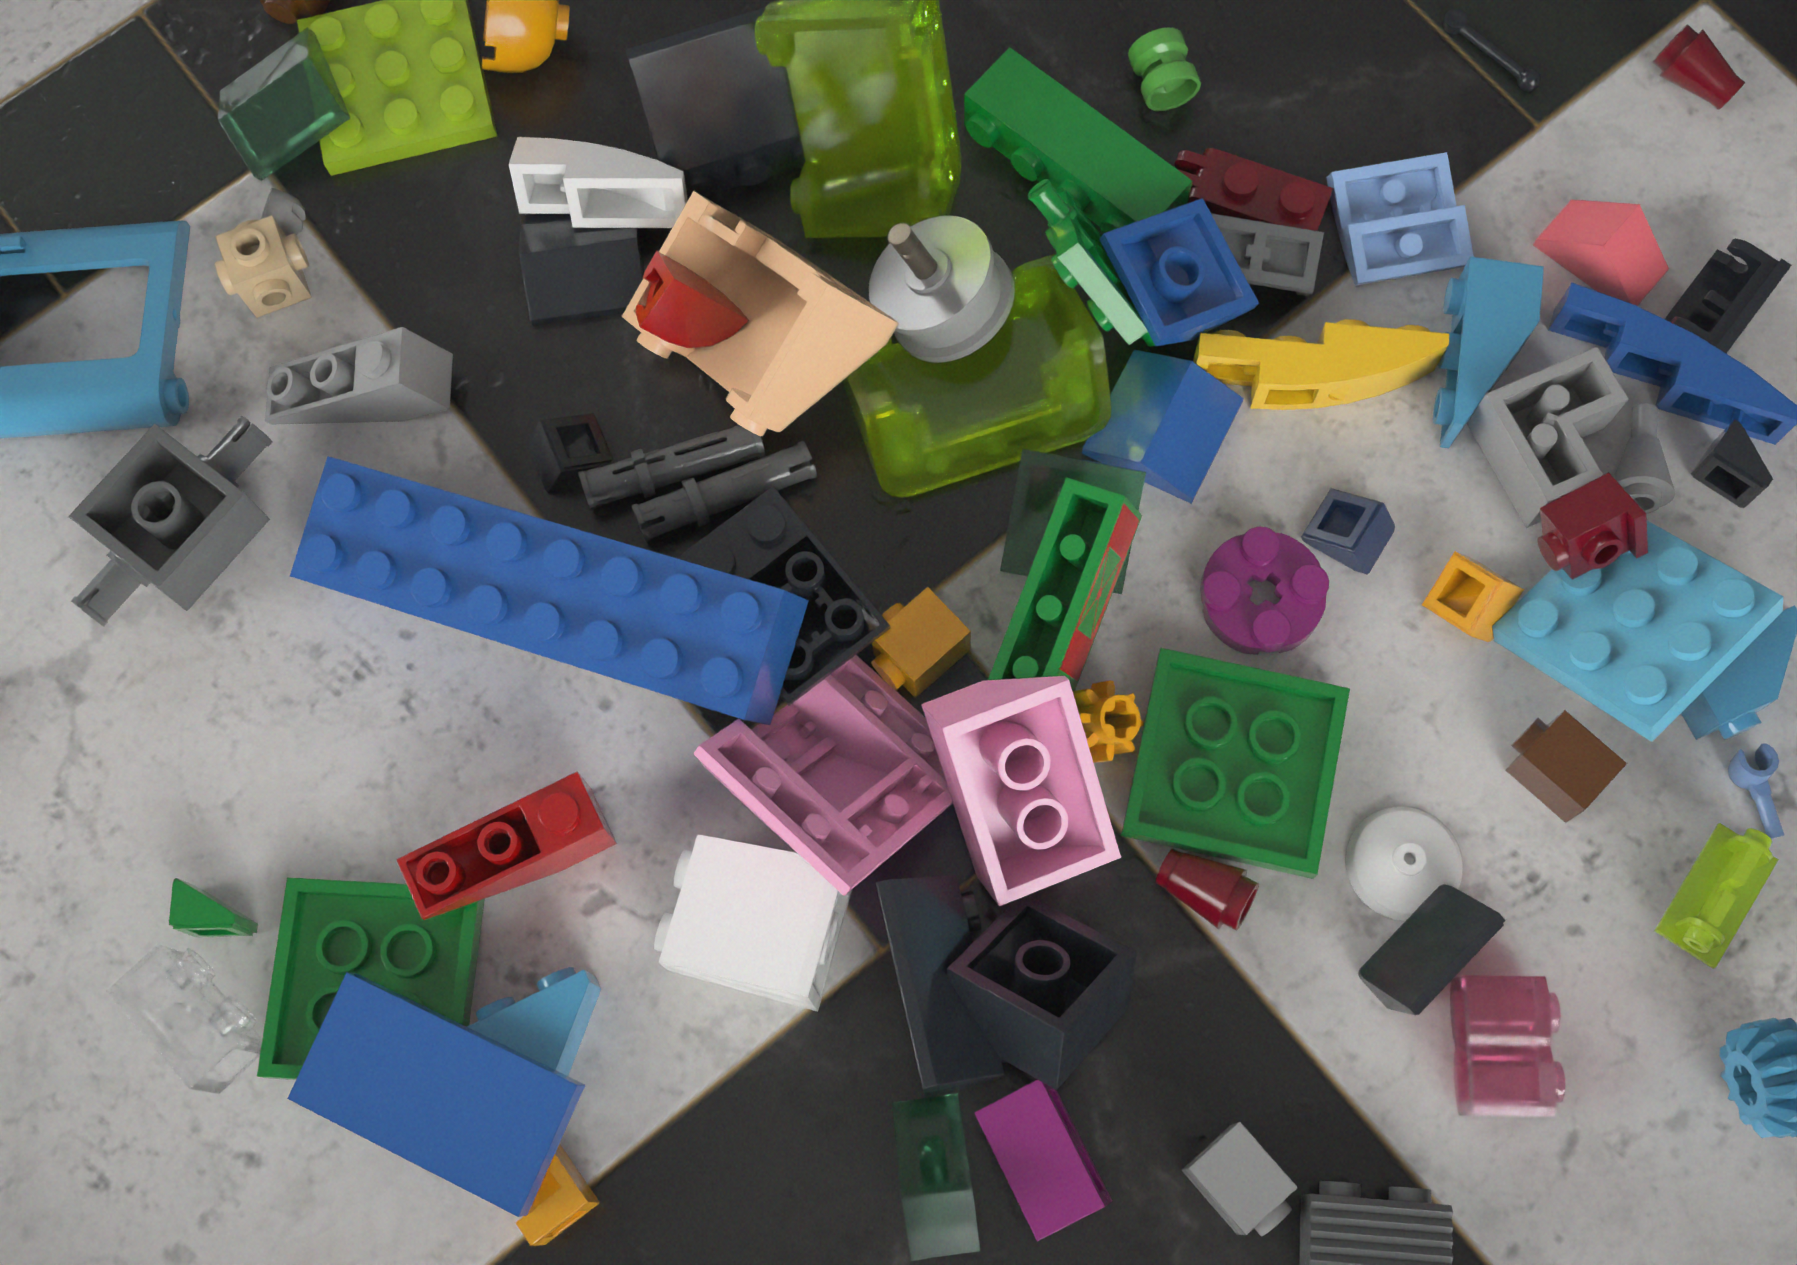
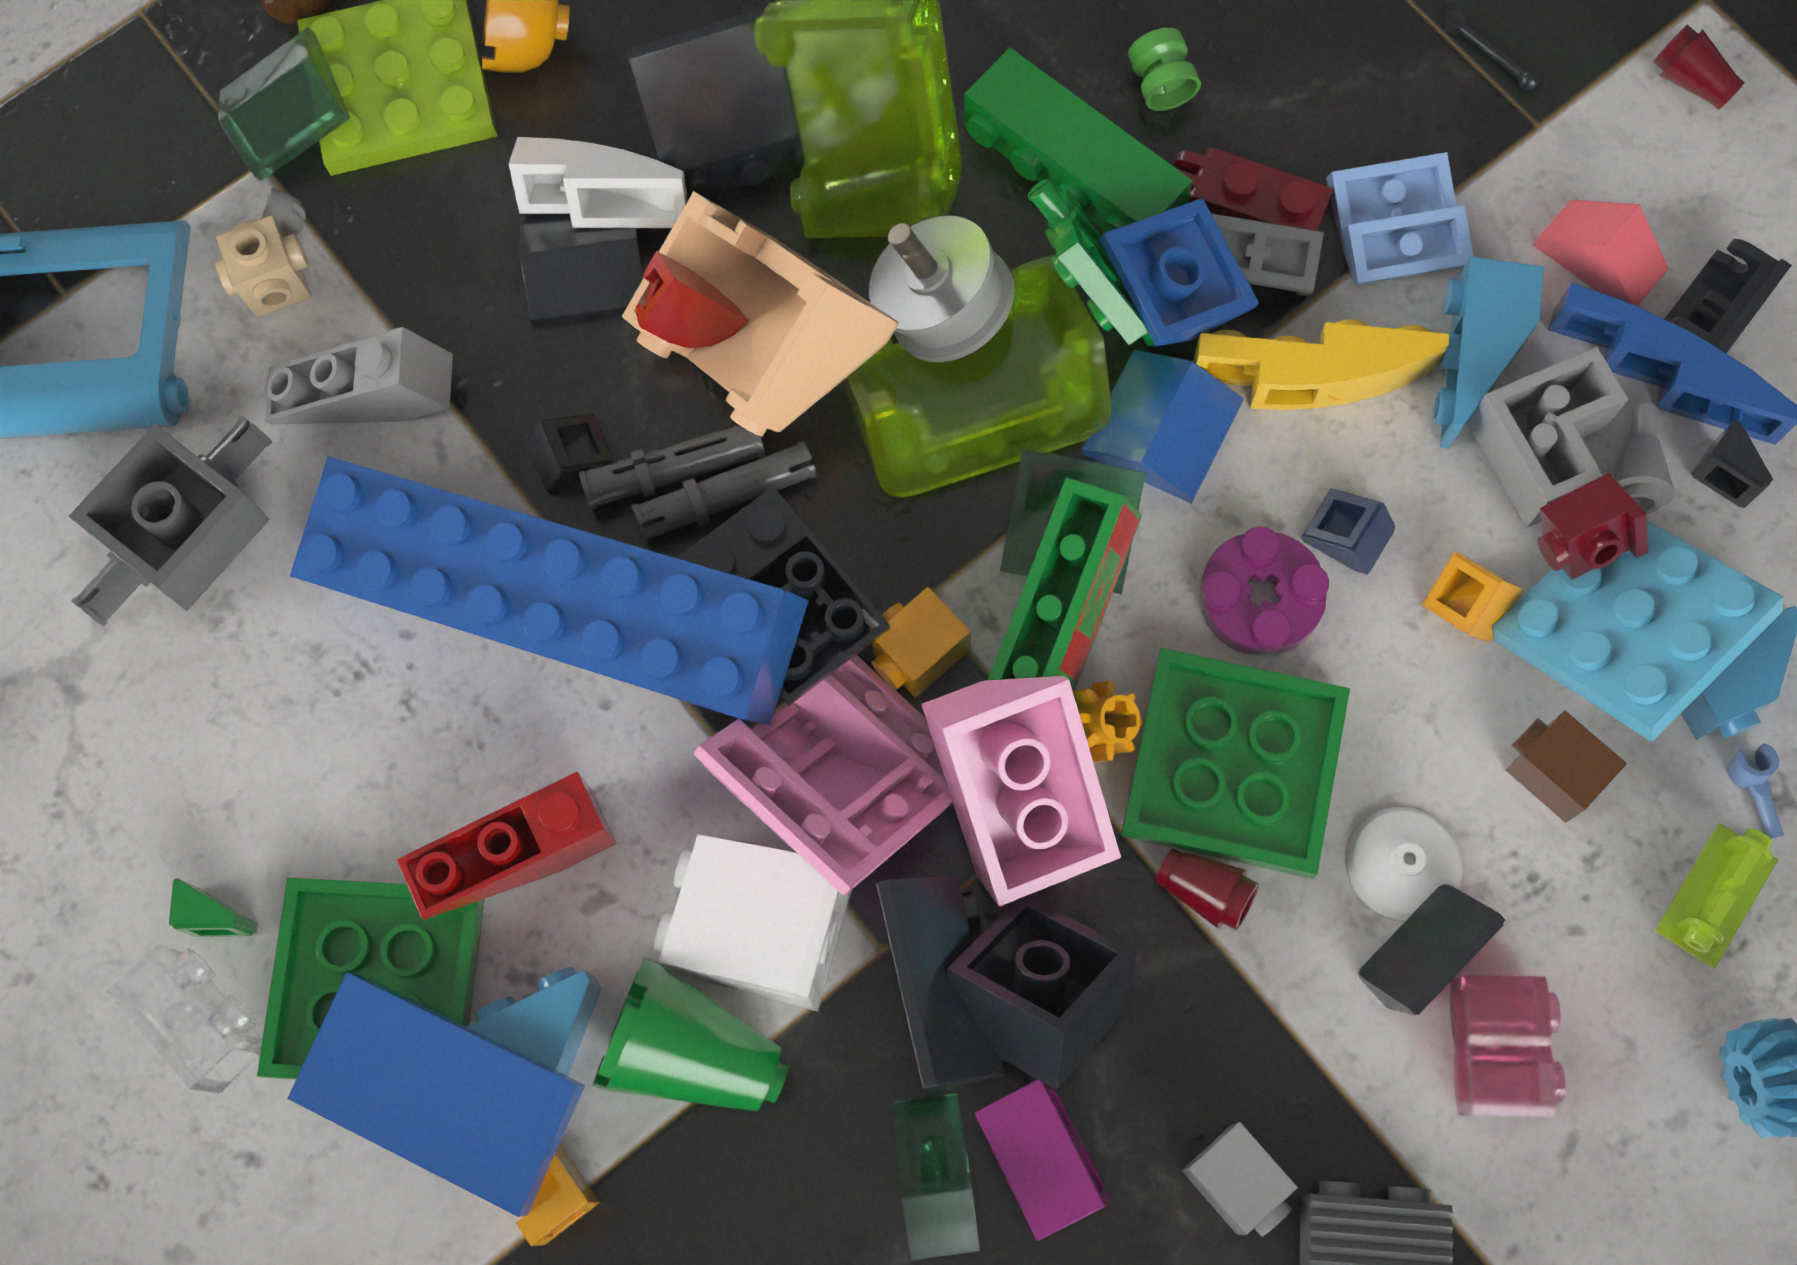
none -> green cone [592,957,789,1112]

